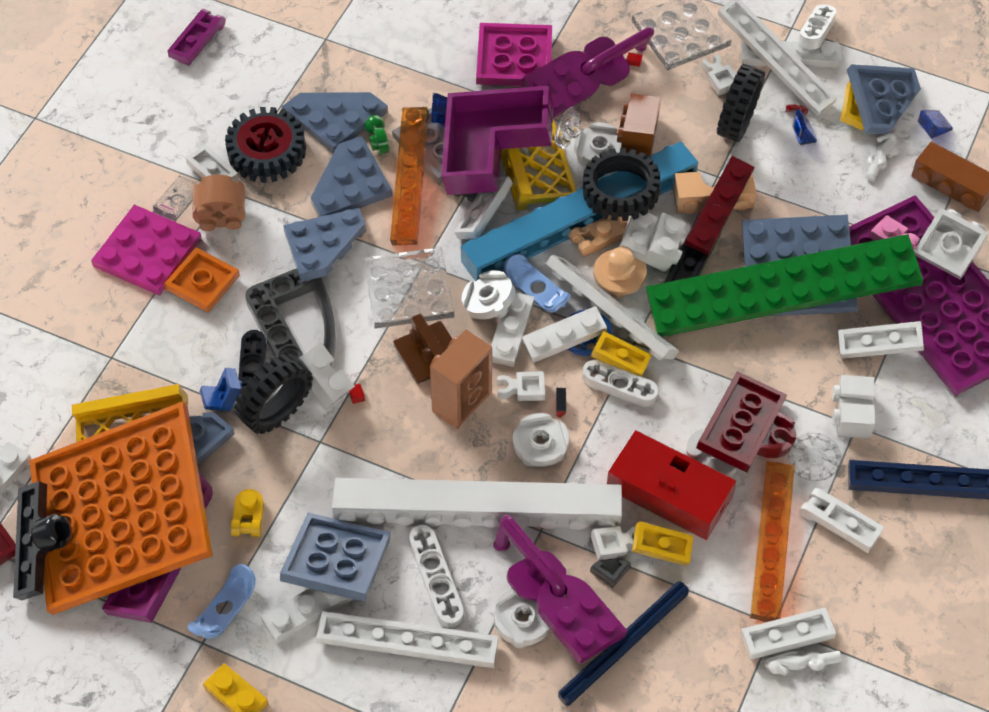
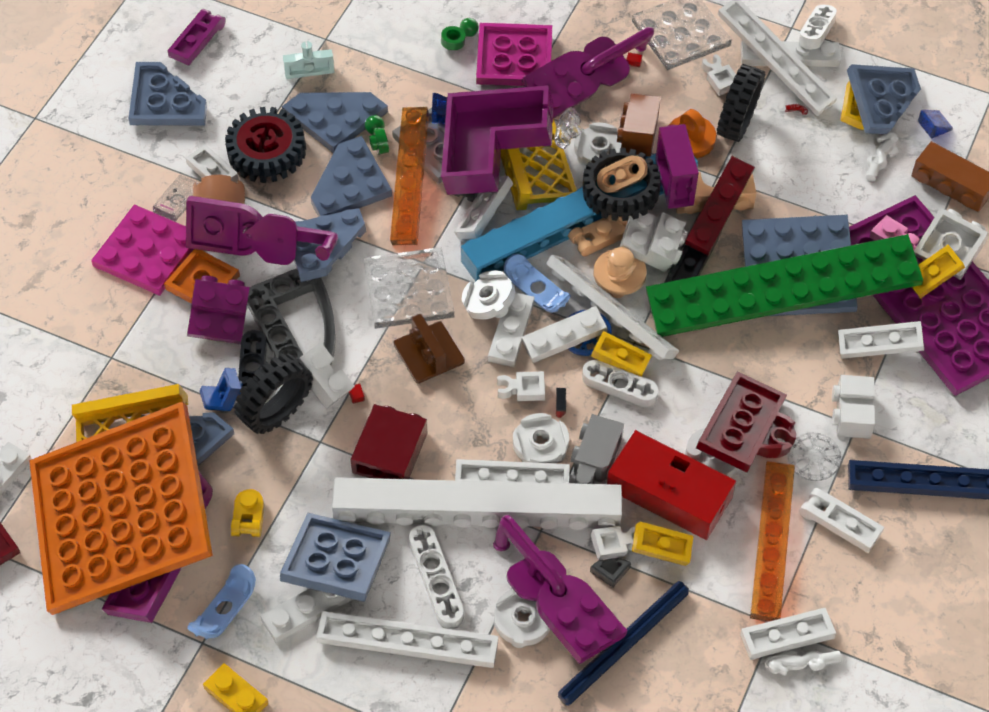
black plate [13,481,72,601] -> none
nougat brick [430,329,492,429] -> none
clear blue slope [792,109,817,145] -> none
none -> sand blue plate [128,62,207,126]
none -> magenta plate [186,196,338,265]
none -> magenta plate [187,276,250,344]
none -> light aqua plate [283,41,335,79]
none -> dark red brick [350,404,428,479]
none -> green plate [441,17,479,50]
none -> white plate [455,459,570,483]
none -> light grey hinge [571,414,624,484]
none -> light nougat plate [597,156,648,193]
none -> magenta window [655,124,699,209]
none -> orange tile [669,109,717,158]
none -> yellow plate [912,244,965,299]

